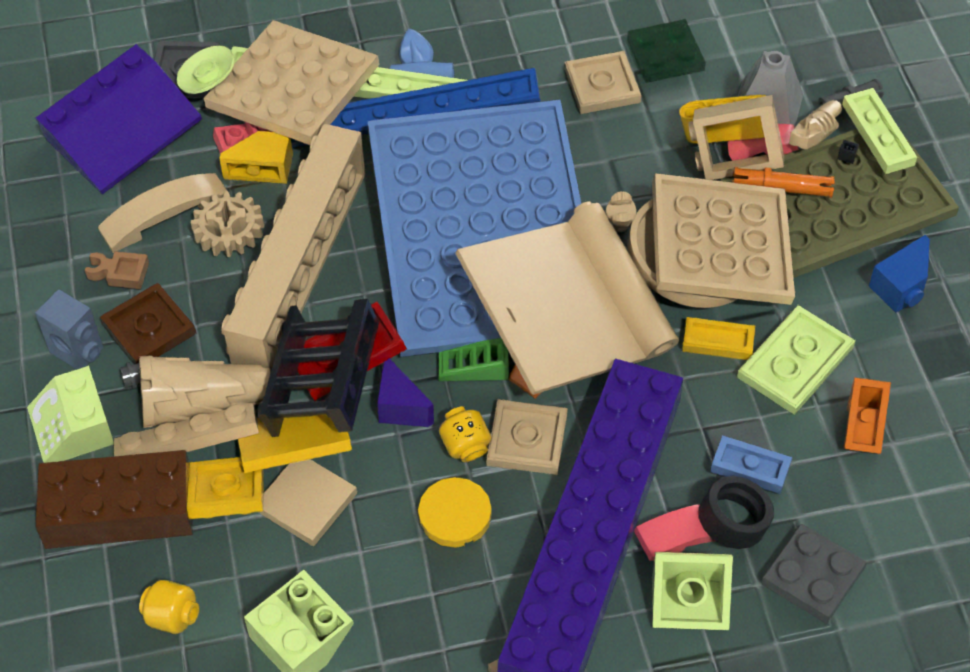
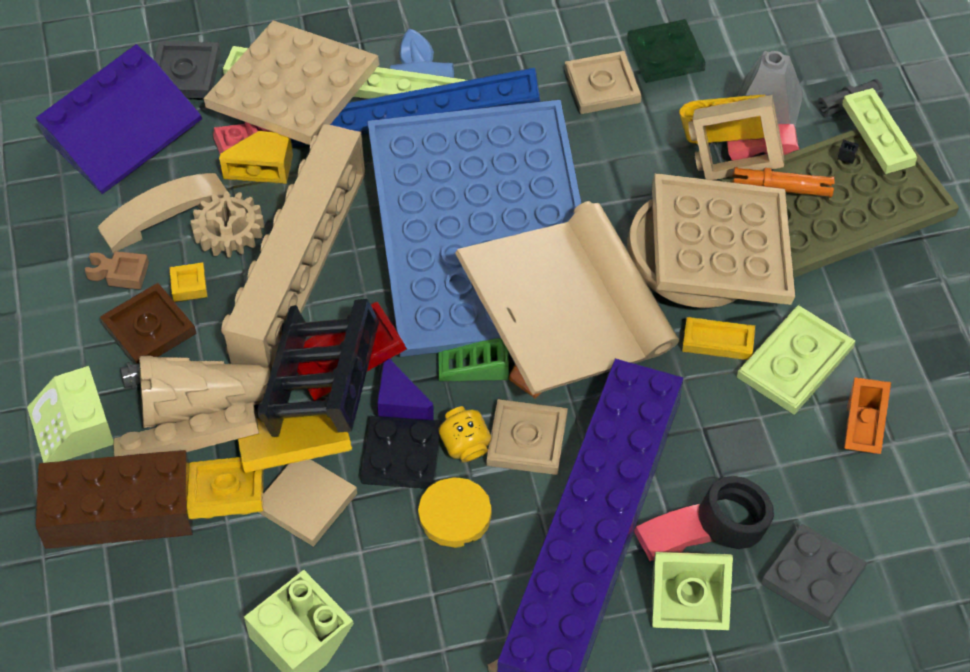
sand blue brick [35,289,103,369] -> none
yellow head [139,580,199,634] -> none
yellowish green dish [176,46,235,94] -> none
tan hinge [605,191,636,232] -> none
medium blue plate [710,435,792,494] -> none
tan hinge [789,100,842,150] -> none
blue slope [869,235,930,313] -> none
none -> yellow plate [169,262,208,302]
none -> black plate [361,416,441,489]

